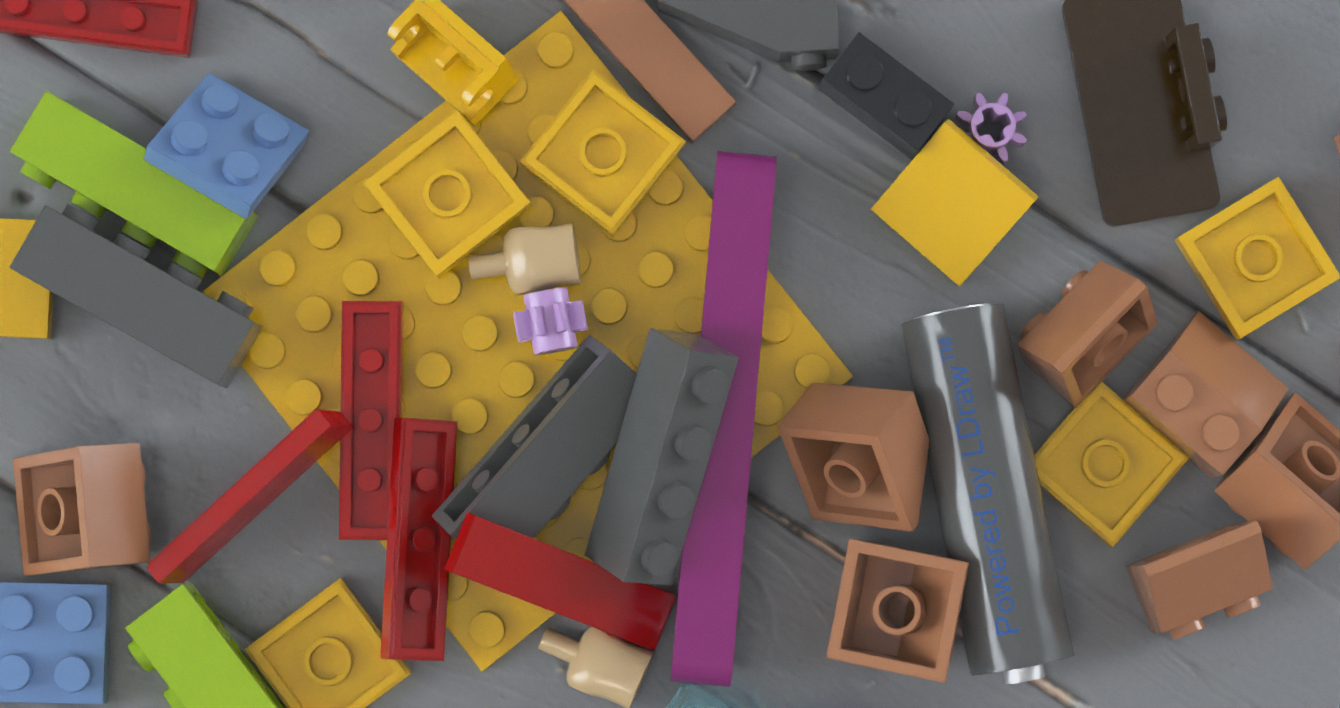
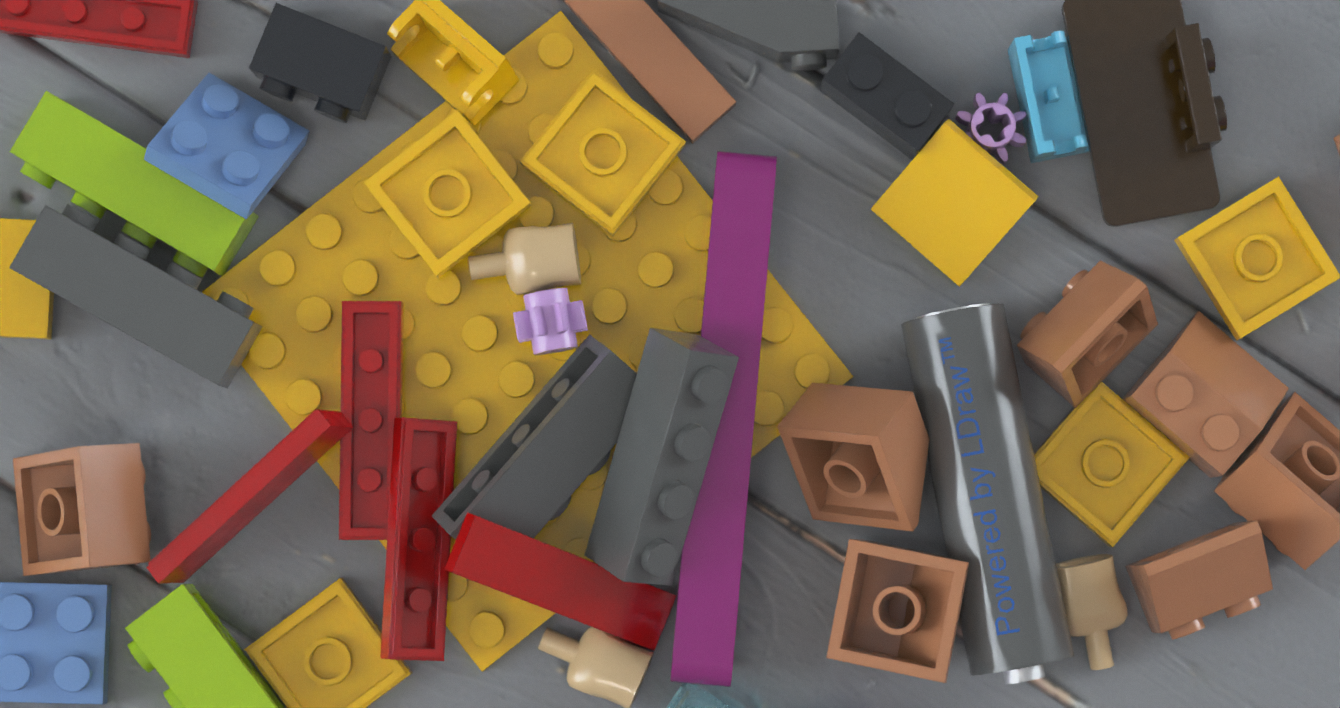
none -> black brick [249,3,392,123]
none -> medium azure hinge [1007,30,1089,163]
none -> tan piece [1056,554,1128,670]

